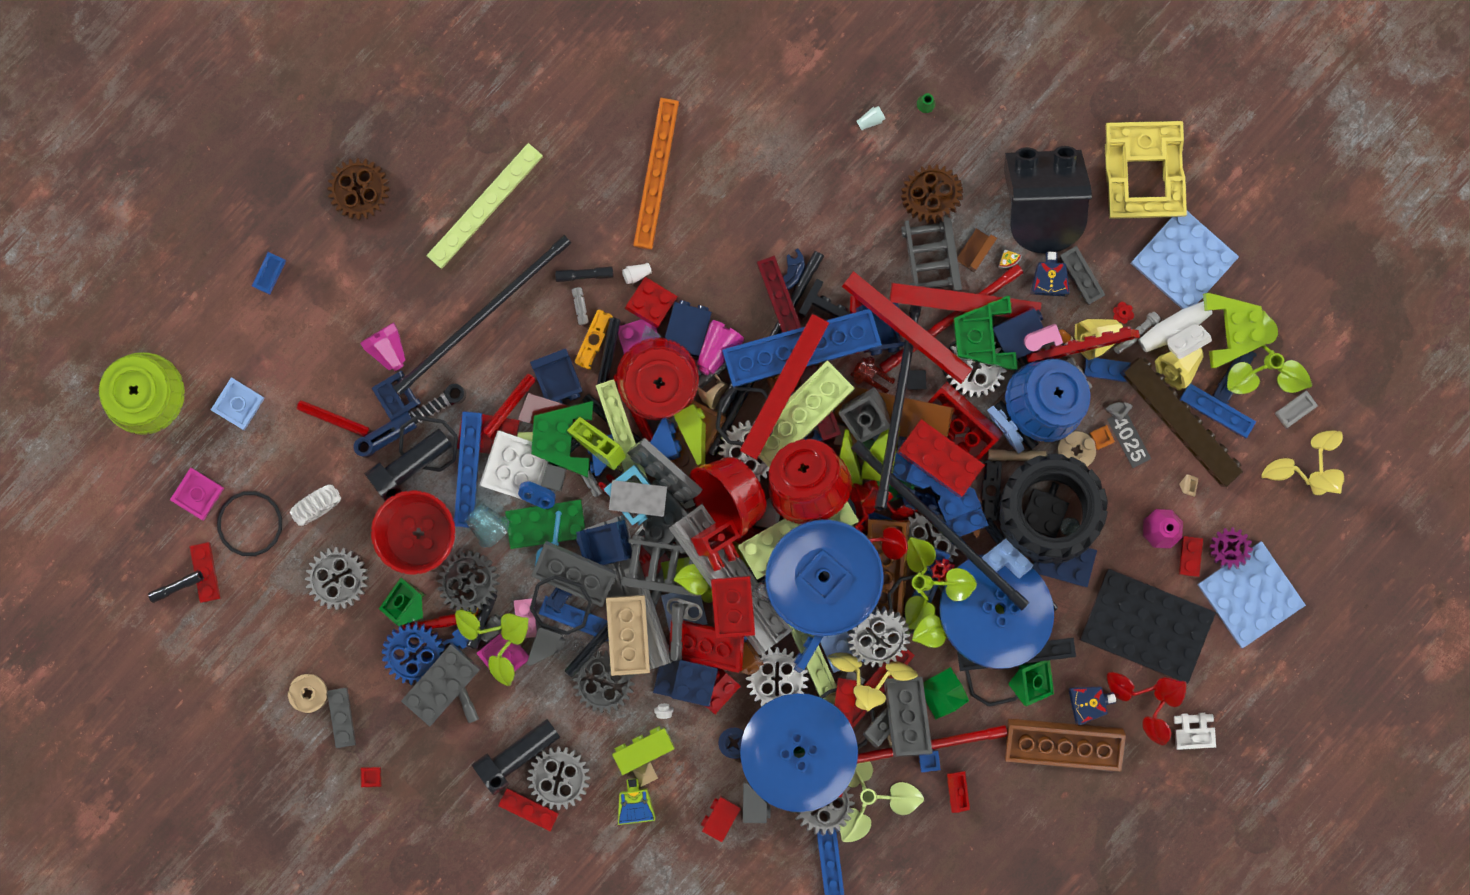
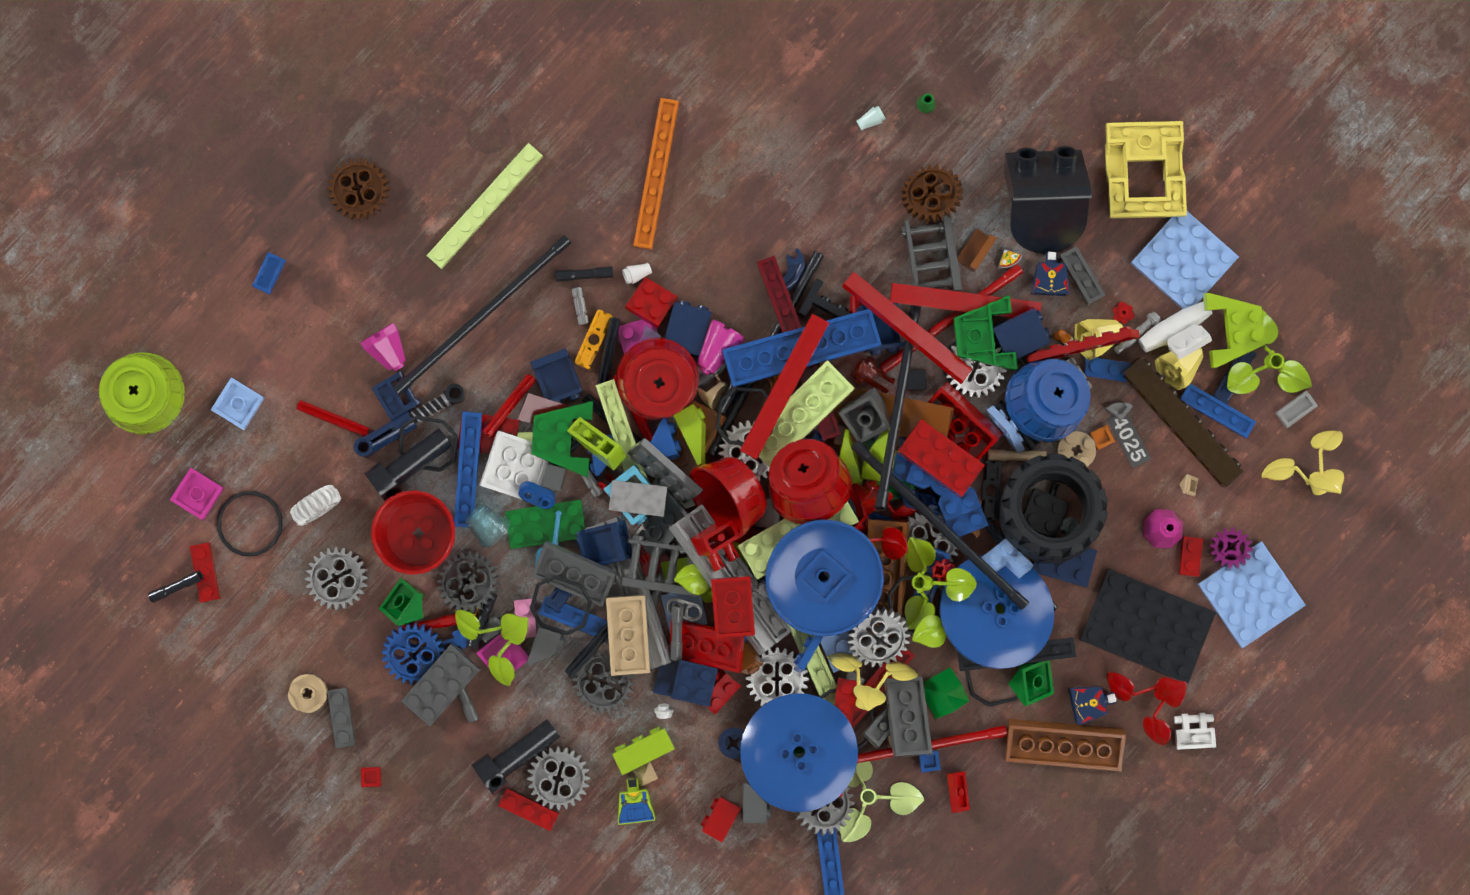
bright pink leg [1024,324,1063,351] -> none

